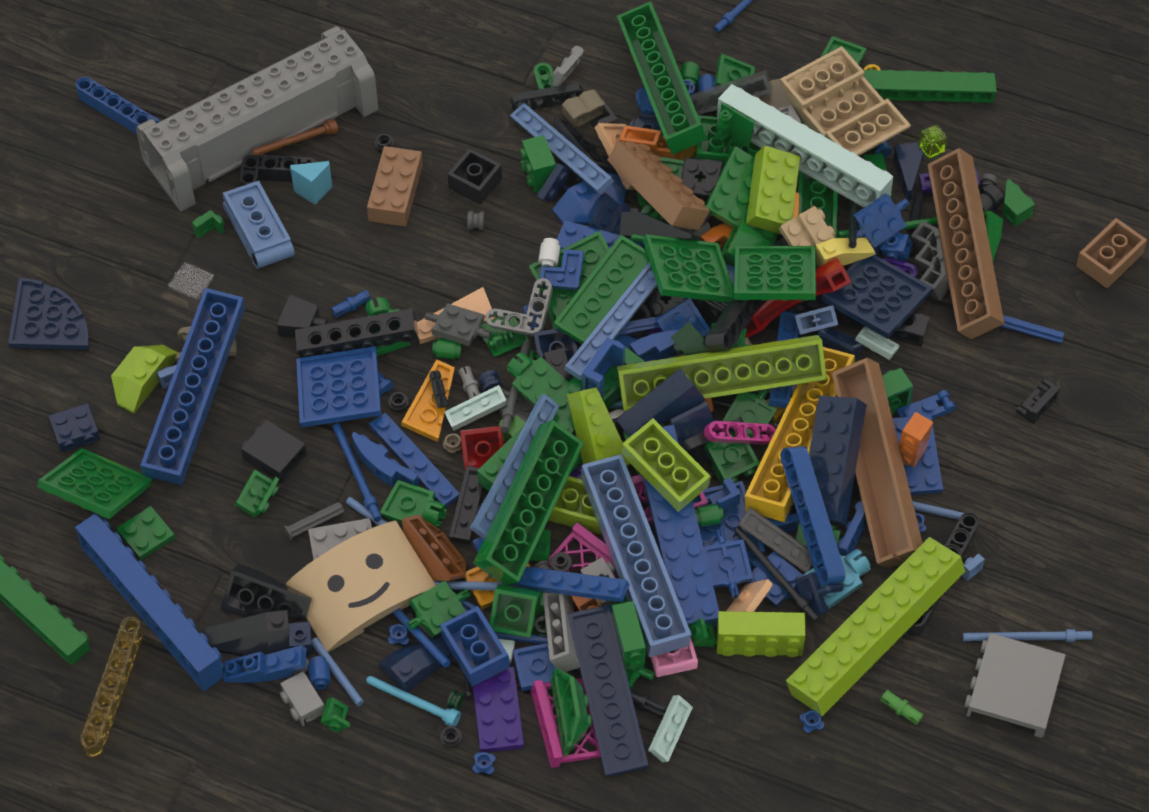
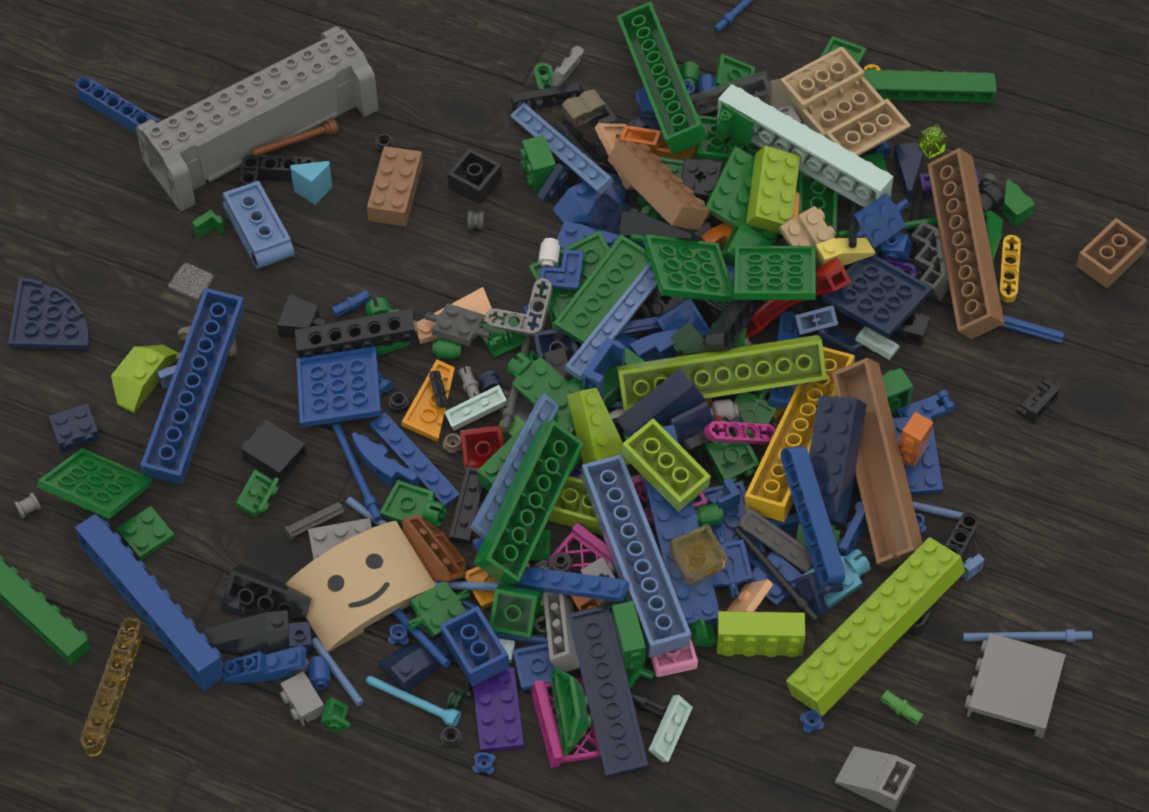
none -> light grey bush [14,492,41,519]
none -> clear yellow brick [669,524,728,586]
none -> light grey head [710,399,739,422]
none -> light grey slope [835,746,916,812]
none -> yellow beam [999,235,1021,303]

